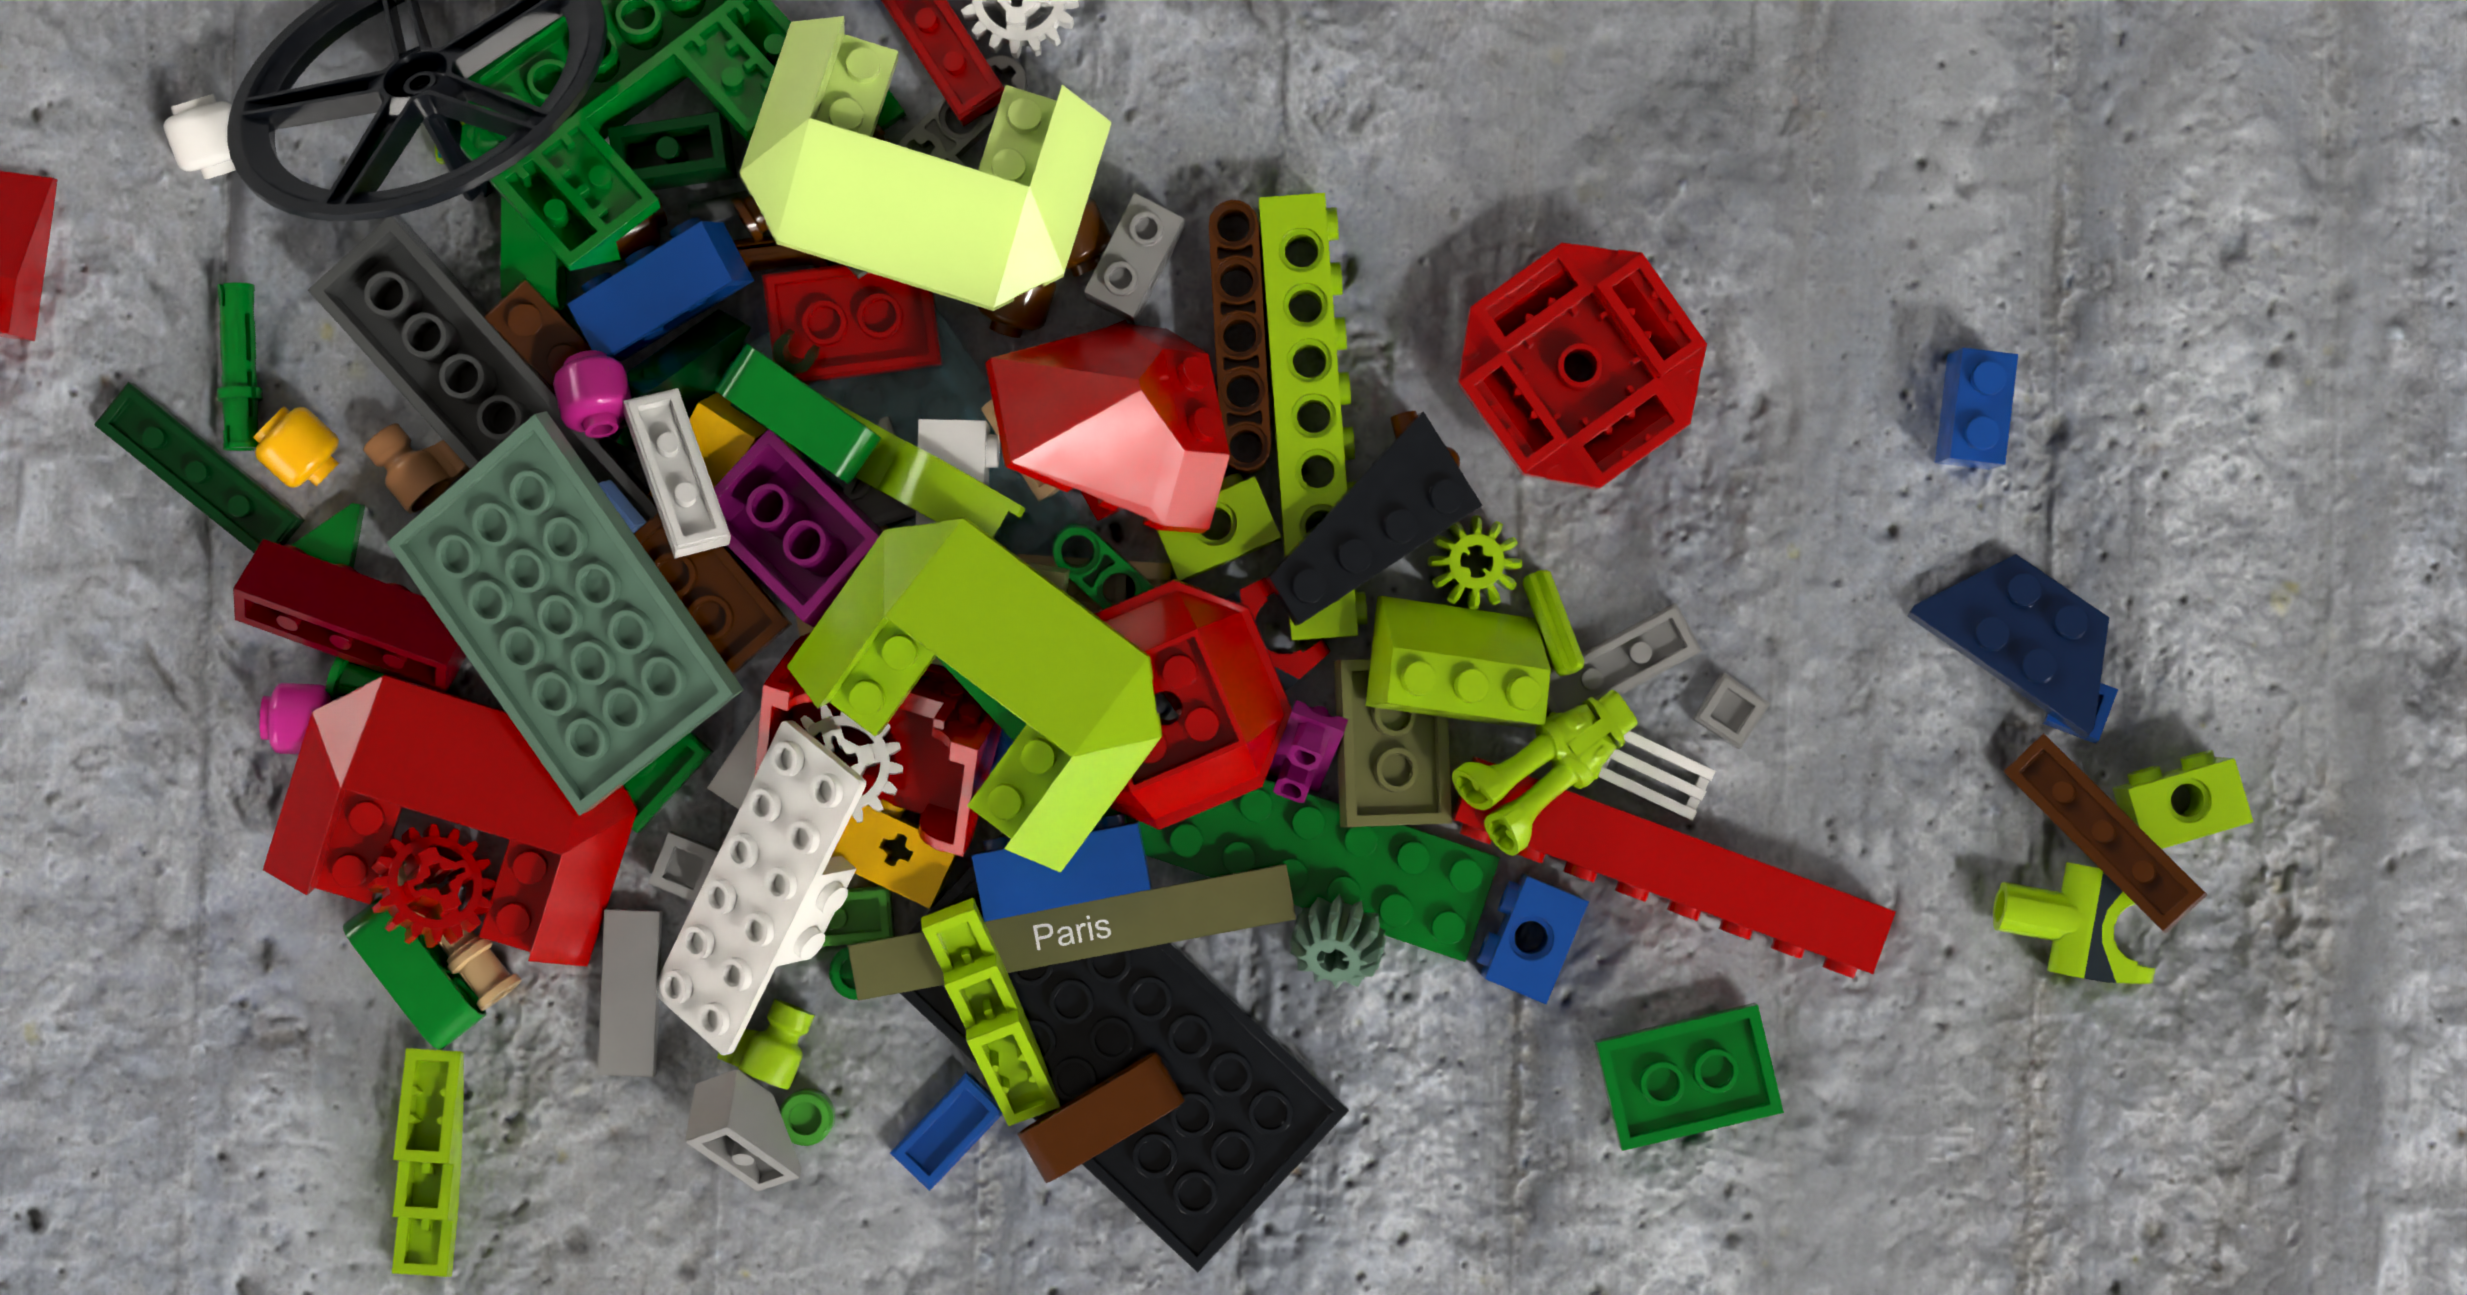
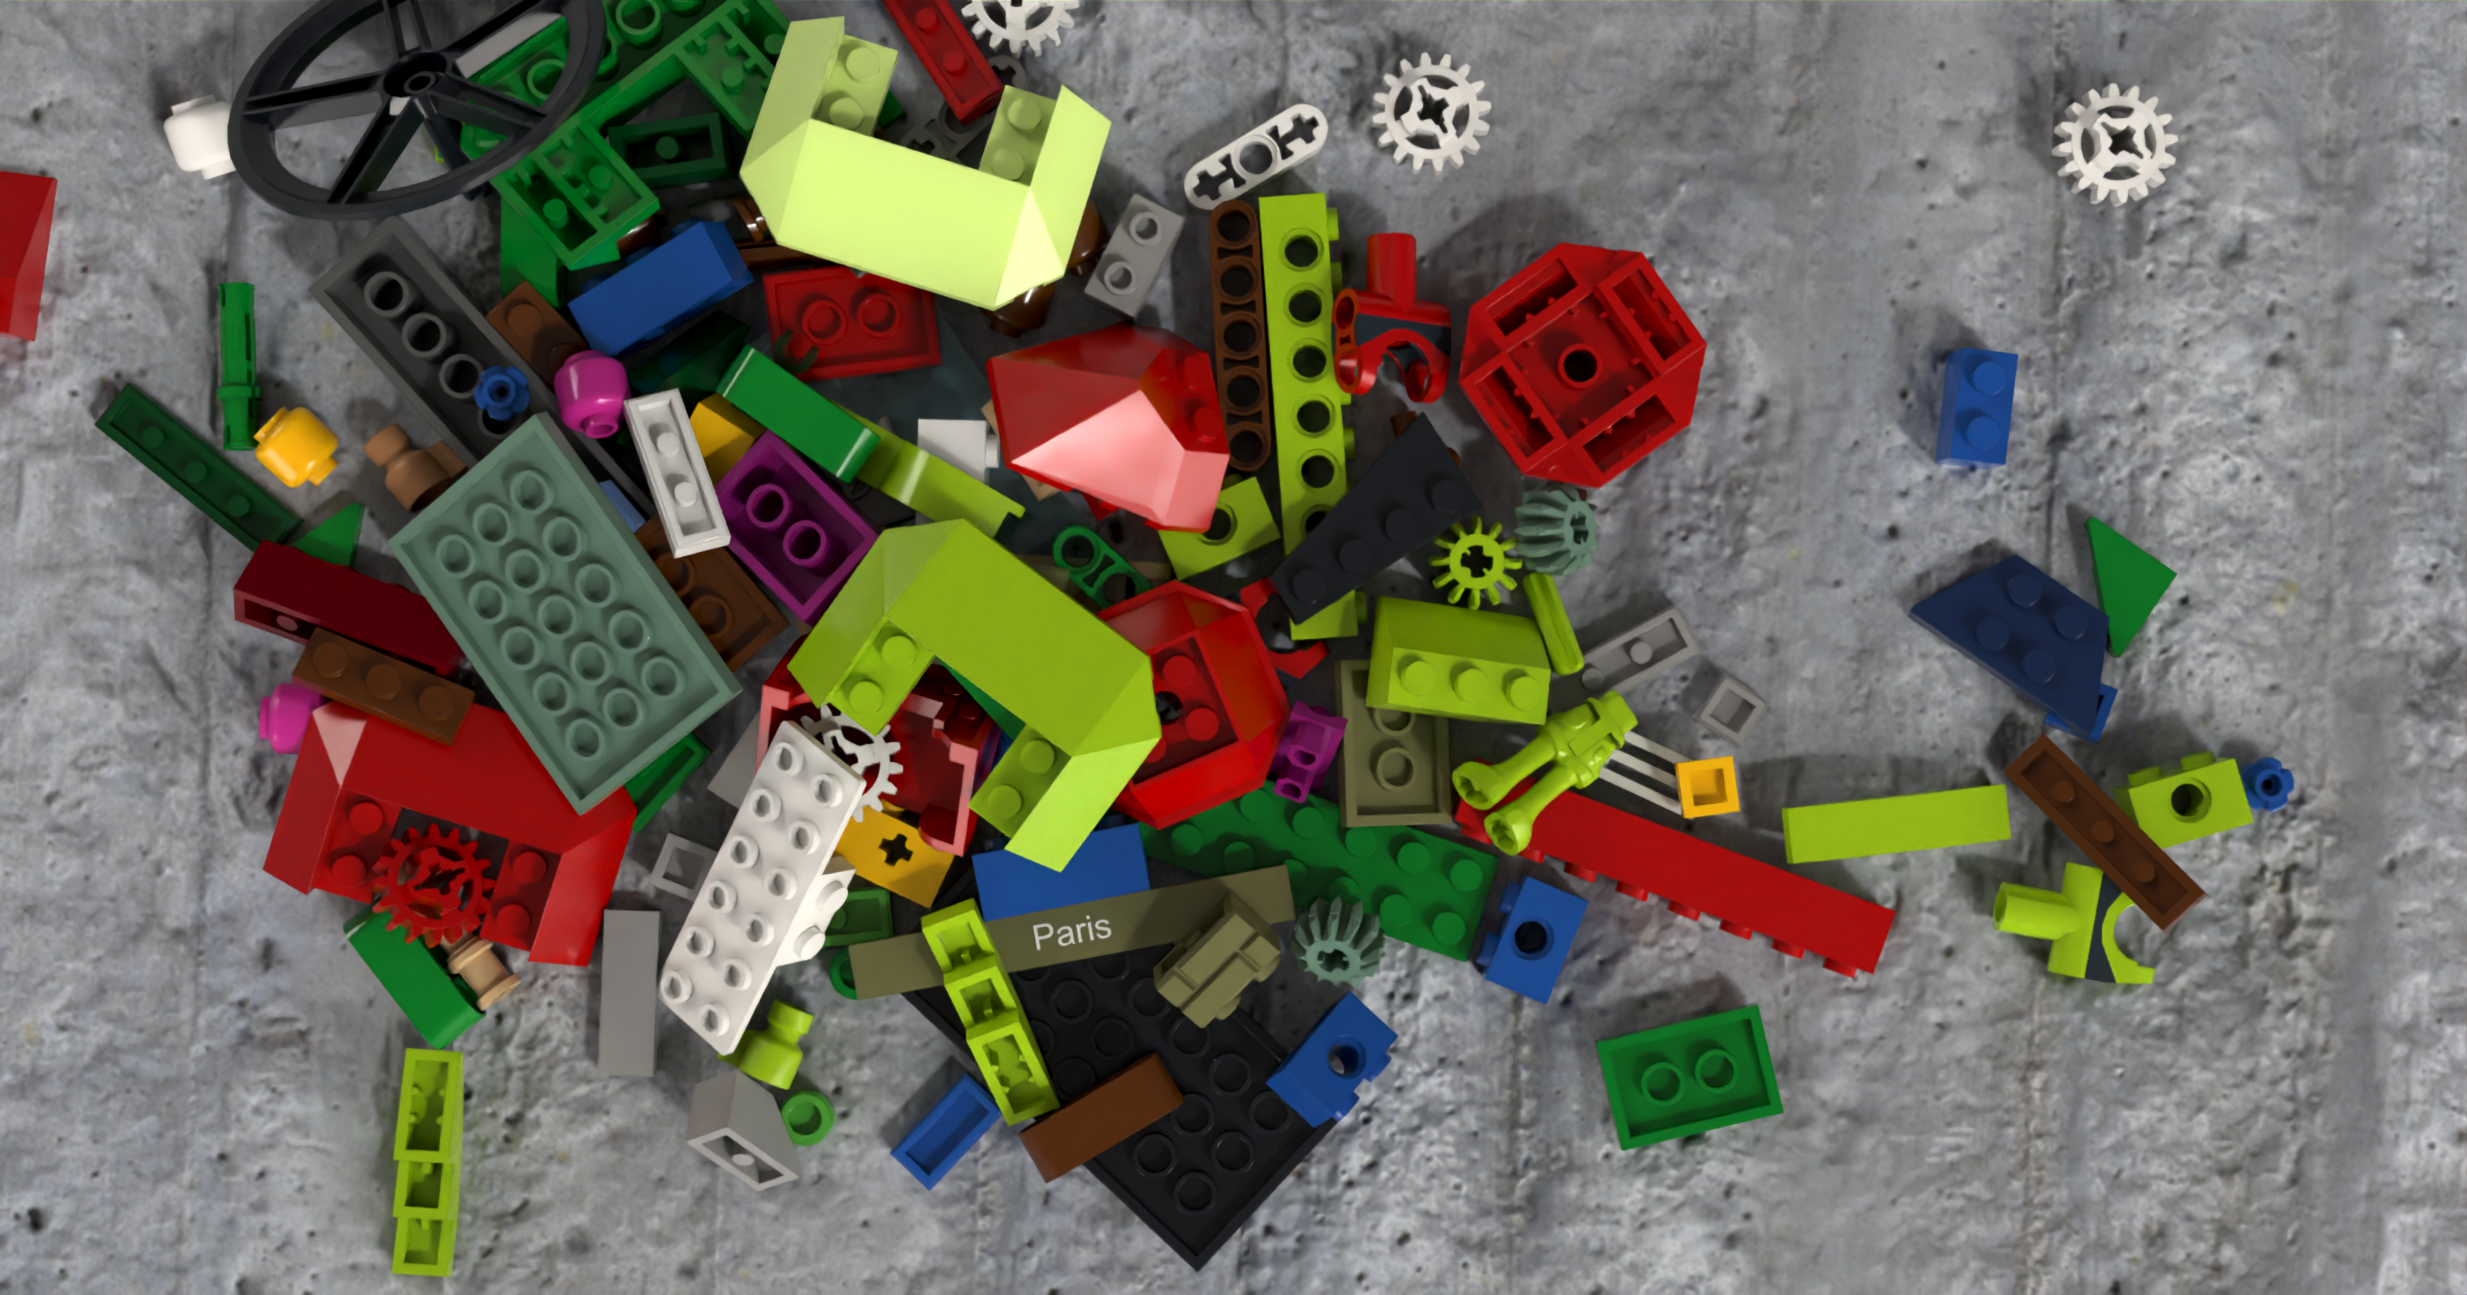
none -> reddish brown plate [291,627,475,747]
none -> blue plate [474,365,531,421]
none -> olive brick [1153,892,1281,1028]
none -> white beam [1184,104,1328,214]
none -> blue brick [1266,991,1398,1128]
none -> red connector [1331,232,1451,404]
none -> white gear [1371,53,1492,176]
none -> sand green gear [1513,482,1600,577]
none -> yellow plate [1674,756,1740,819]
none -> lime slope [1781,784,2011,864]
none -> white gear [2052,83,2178,207]
none -> green tile [2083,516,2177,658]
none -> blue plate [2240,757,2294,812]

